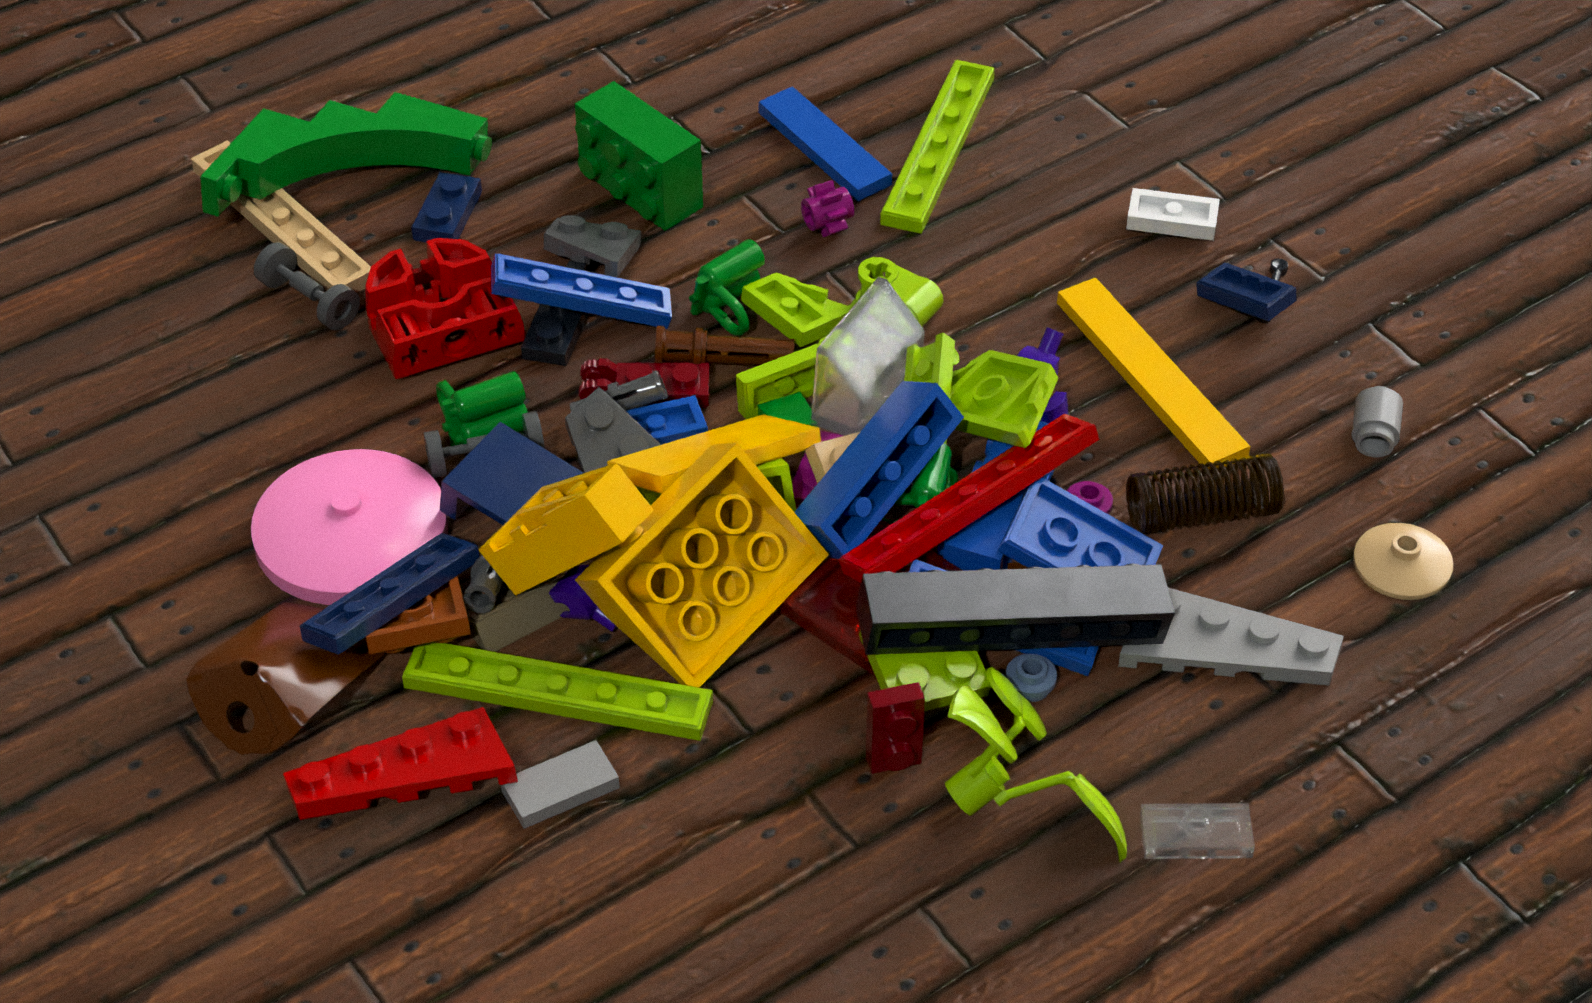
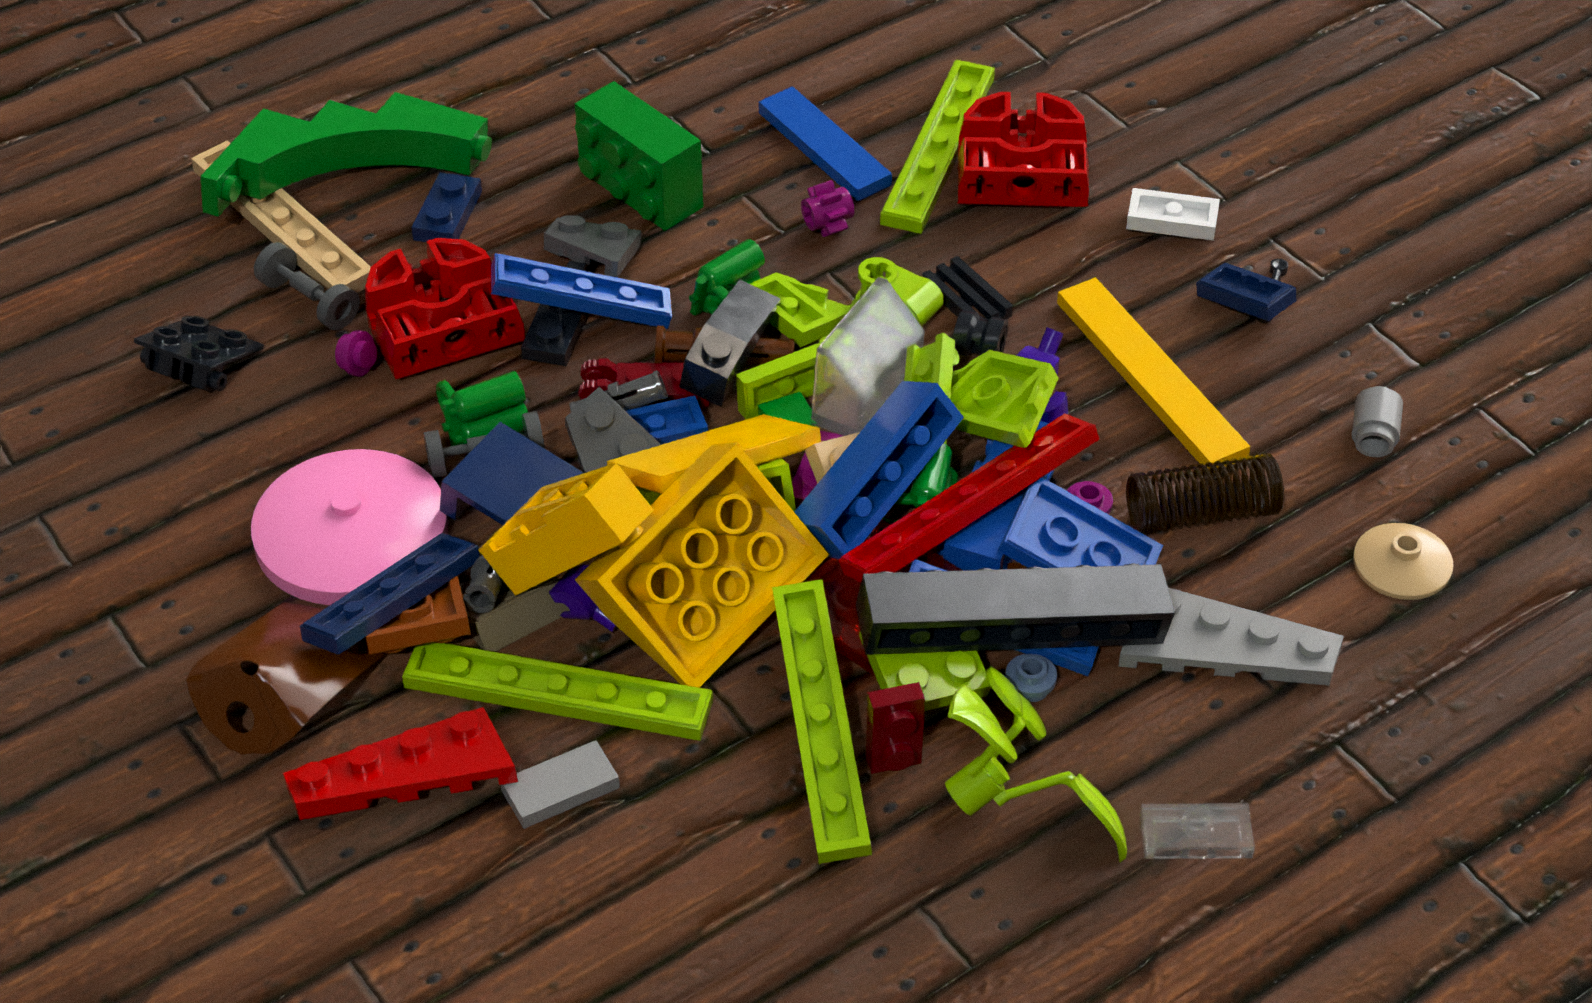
none -> black hinge [134,316,264,393]
none -> magenta plate [335,330,377,377]
none -> slope [679,280,781,407]
none -> lime plate [772,579,872,864]
none -> black tile [922,256,1013,320]
none -> black wheel [952,310,1009,356]
none -> red connector [958,92,1089,207]

